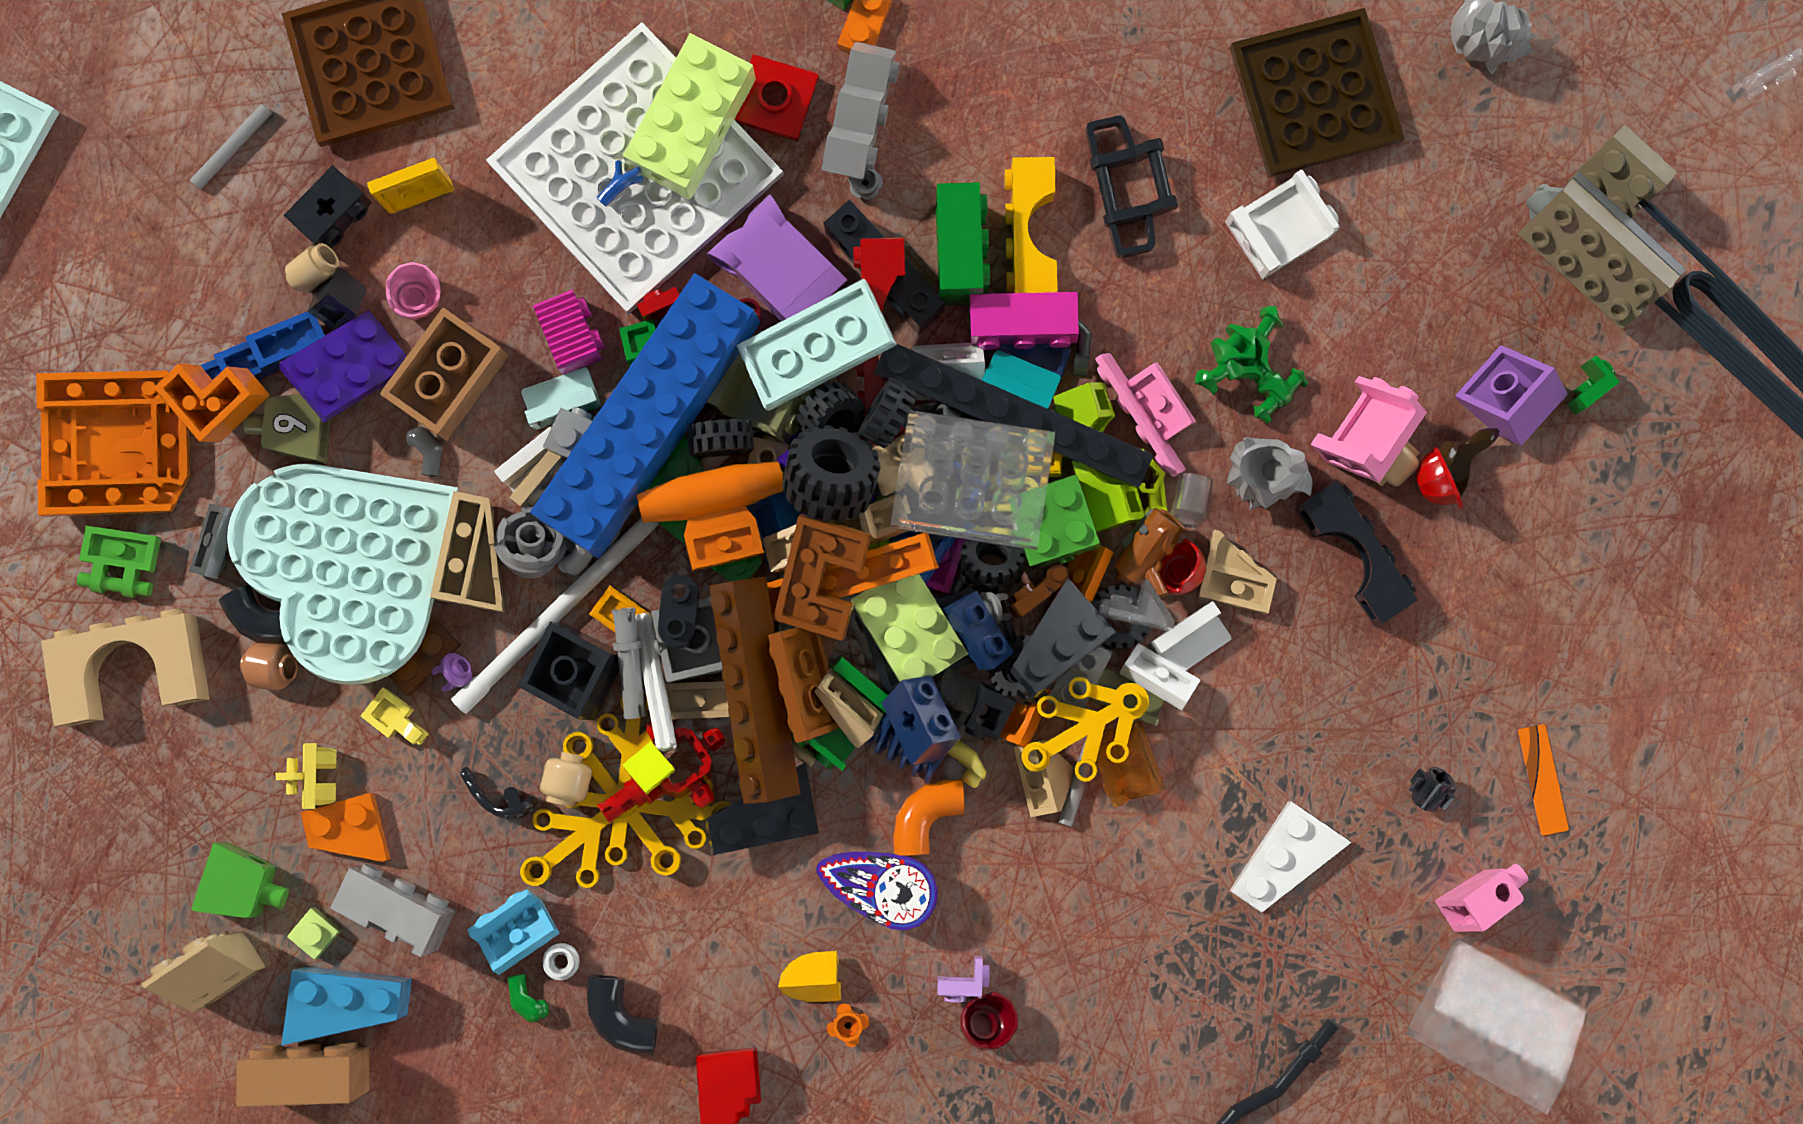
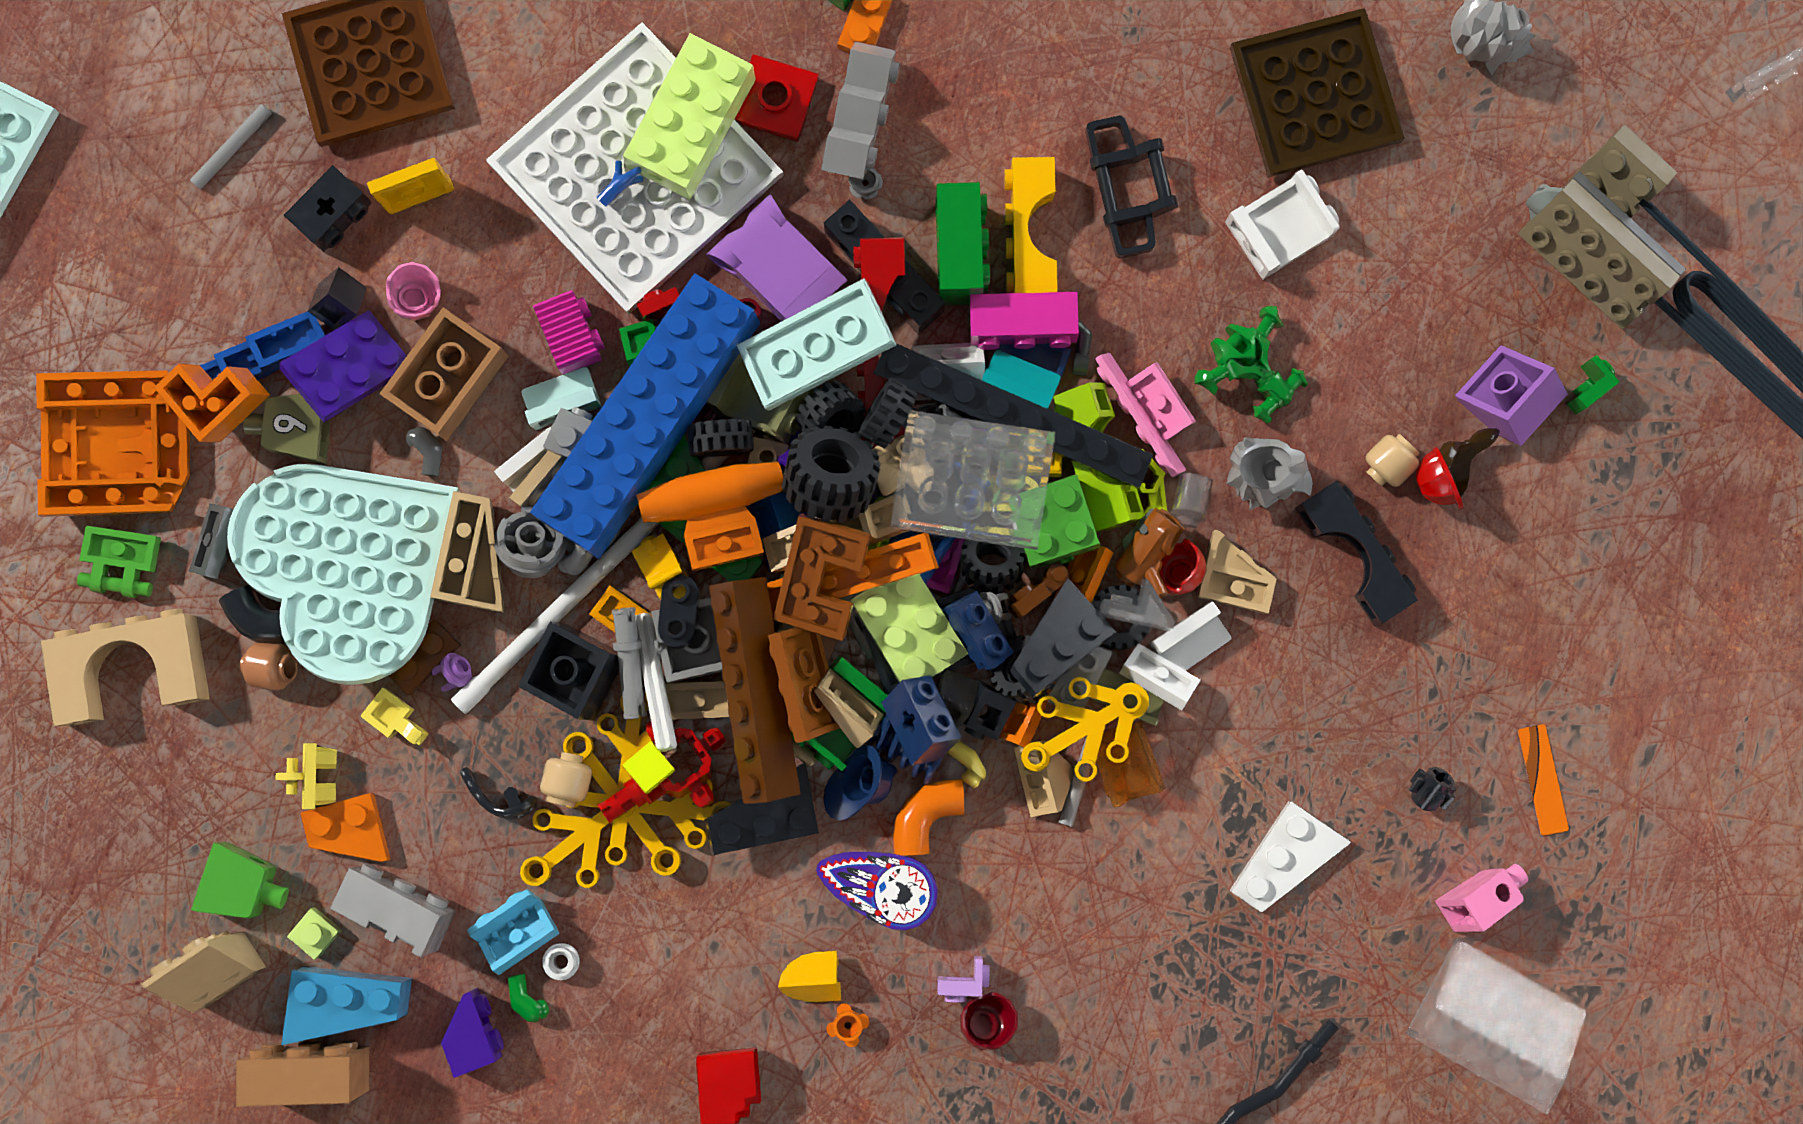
tan brick [285,243,339,293] -> none
black cylinder [587,974,658,1056] -> none
bright pink panel [1310,376,1427,483] -> none
none -> dark purple slope [441,988,504,1078]
none -> yellow piece [631,534,688,600]
none -> dark blue piece [823,744,897,821]

